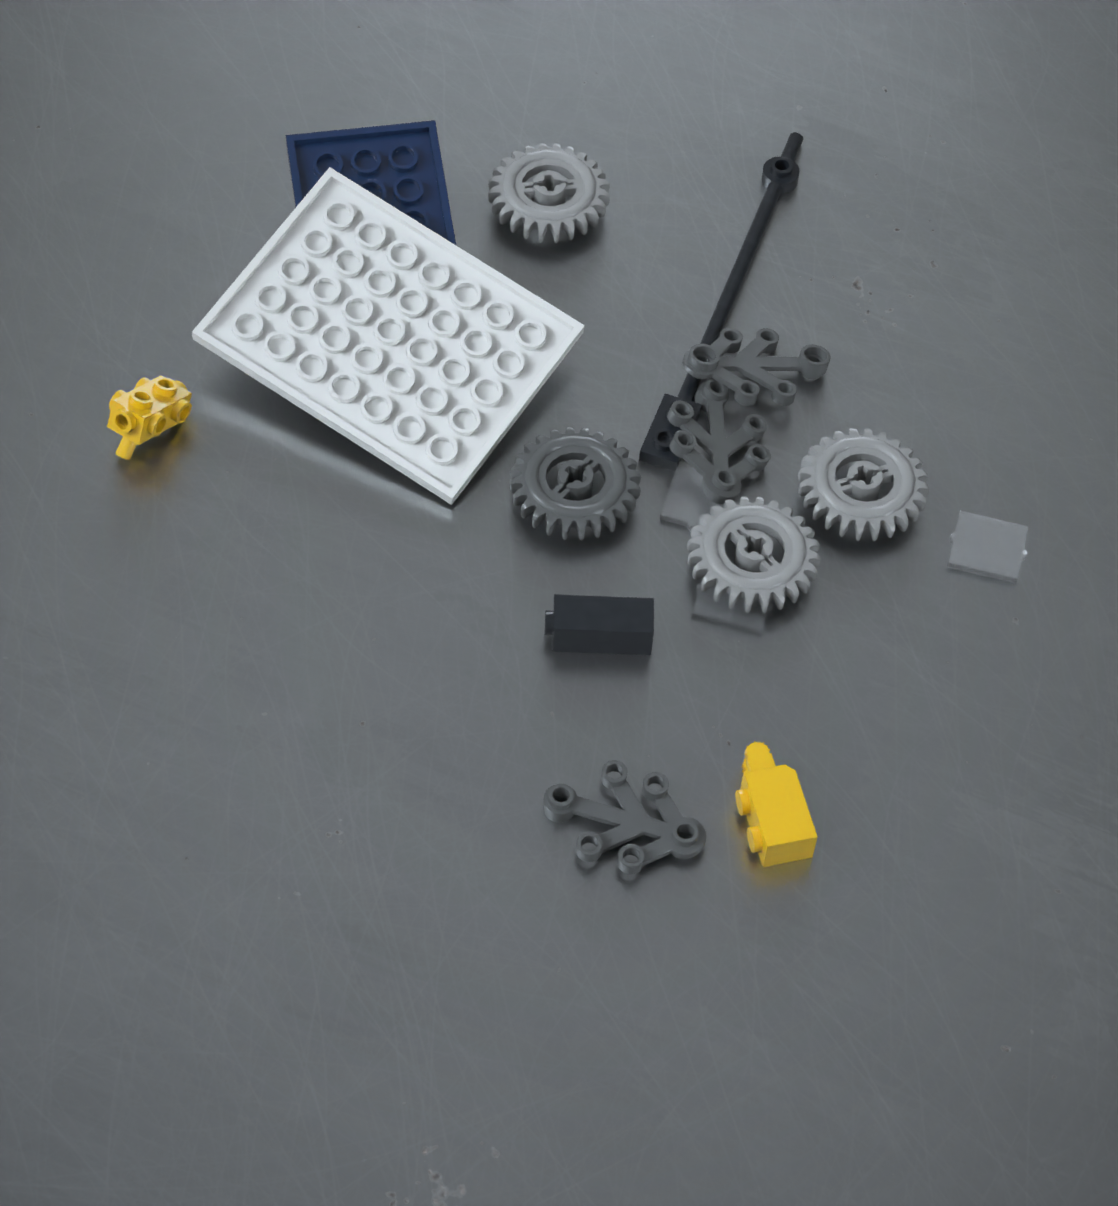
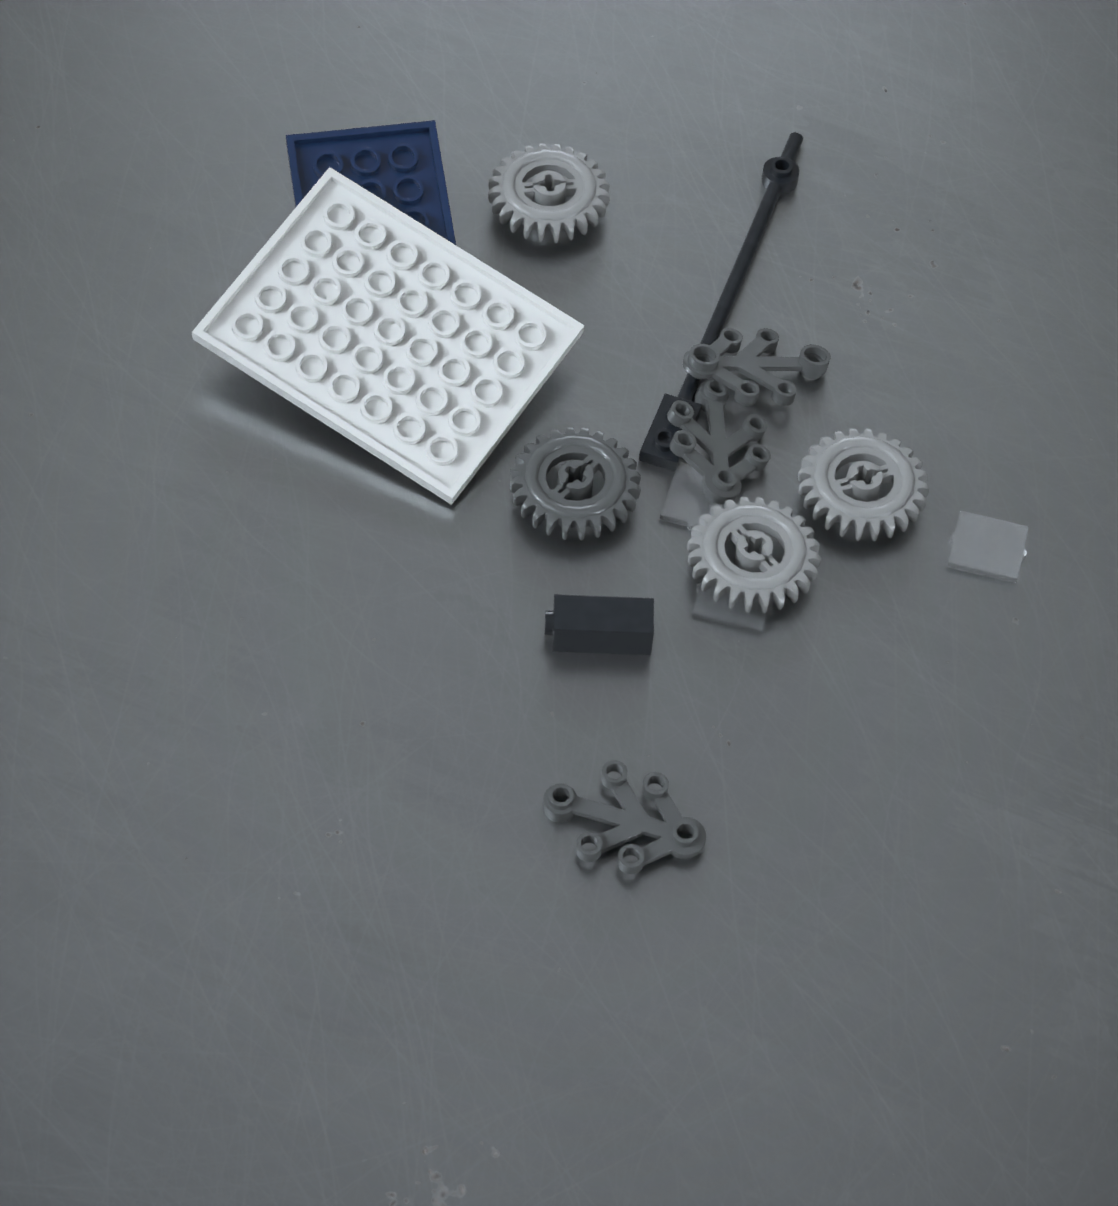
yellow brick [107,375,192,460] -> none
yellow hinge [735,741,818,867] -> none

